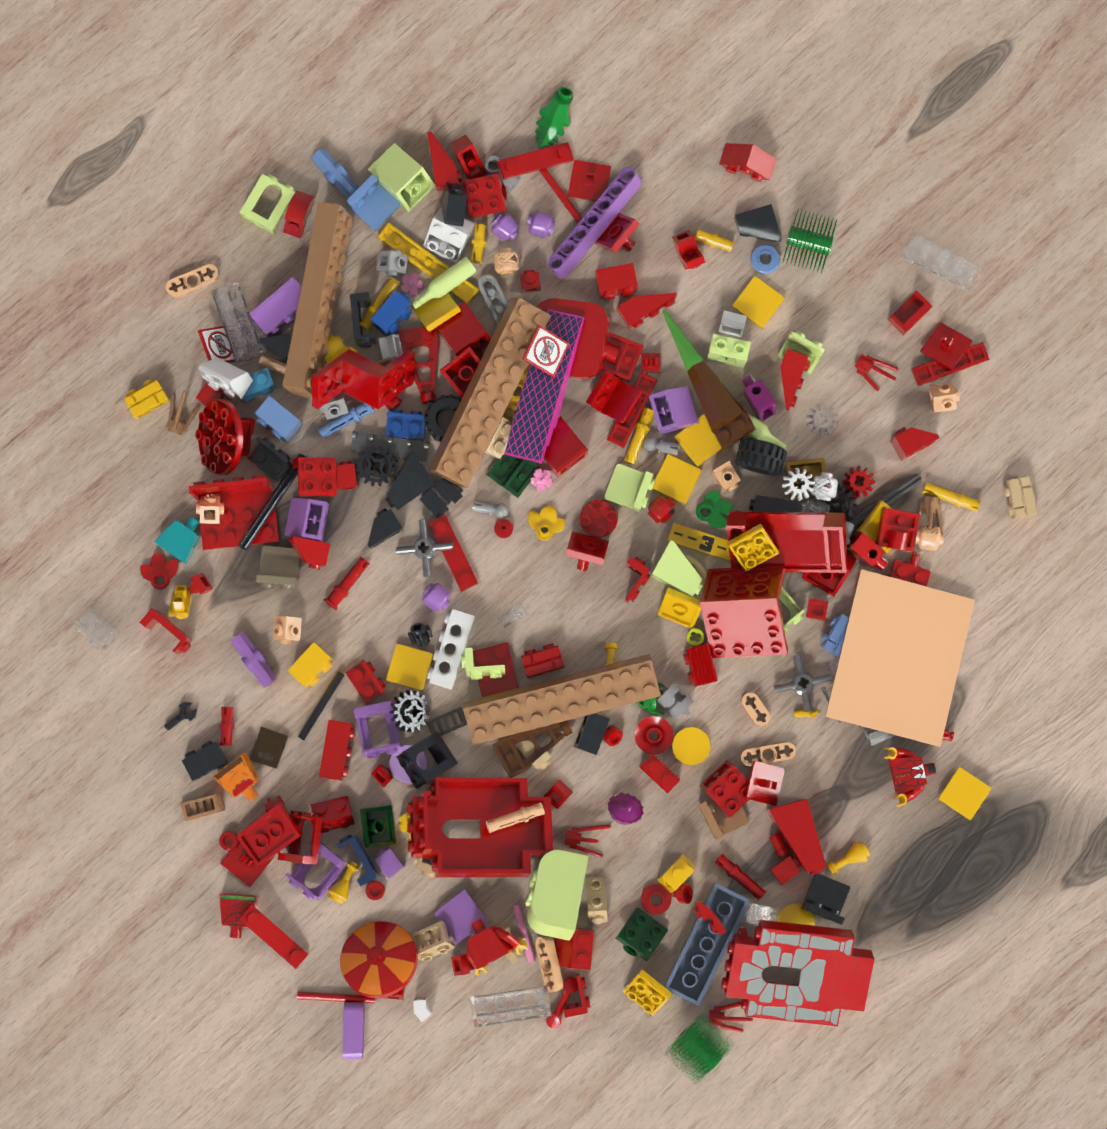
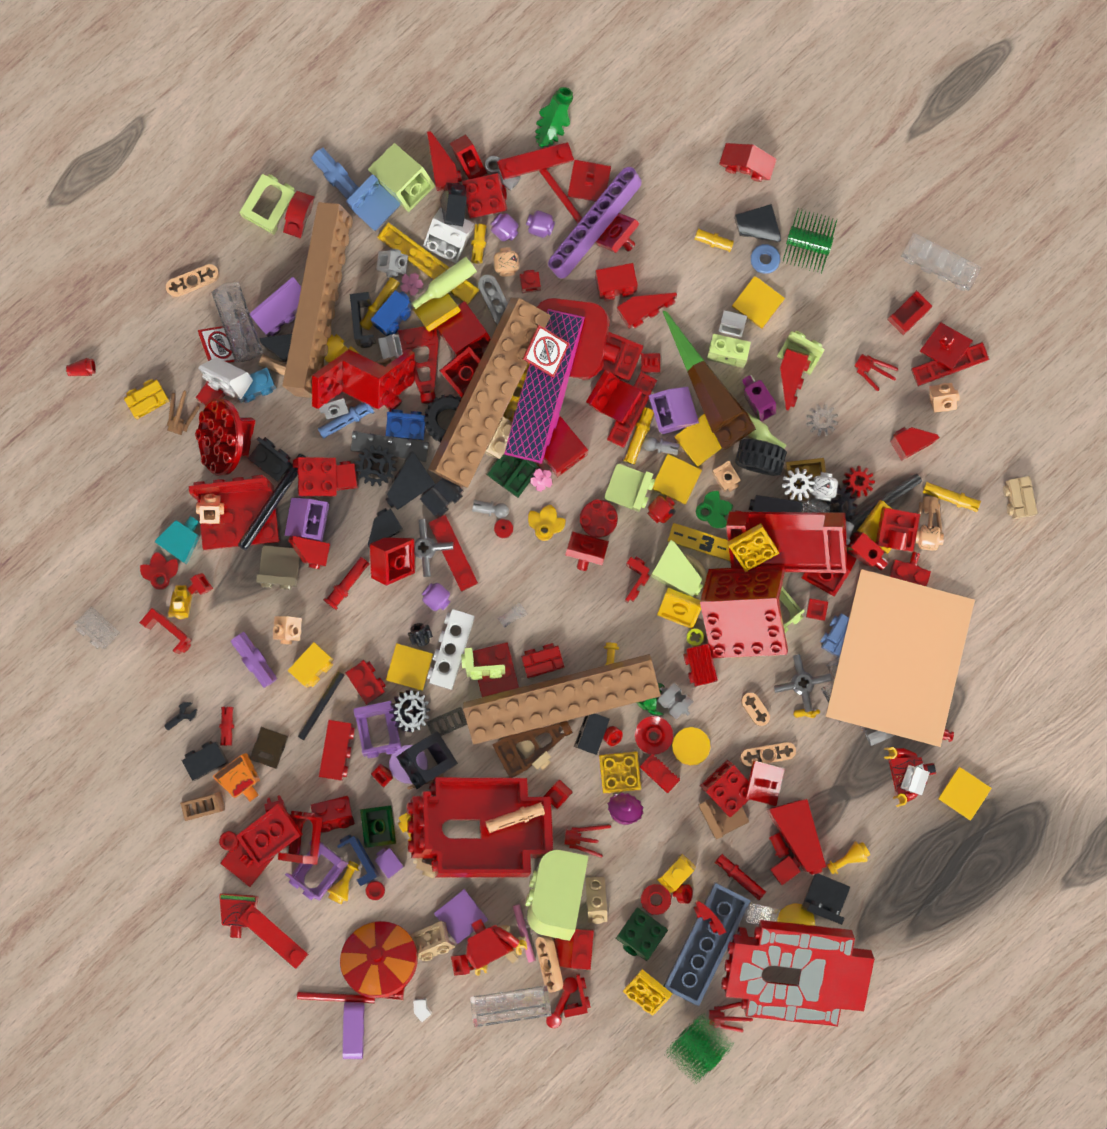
medium blue brick [255,396,302,442] -> none
red brick [672,230,706,270] -> none
none -> red cone [66,358,96,376]
none -> red slope [370,538,415,586]
none -> yellow tile [599,751,641,794]
none -> white piece [901,765,930,795]

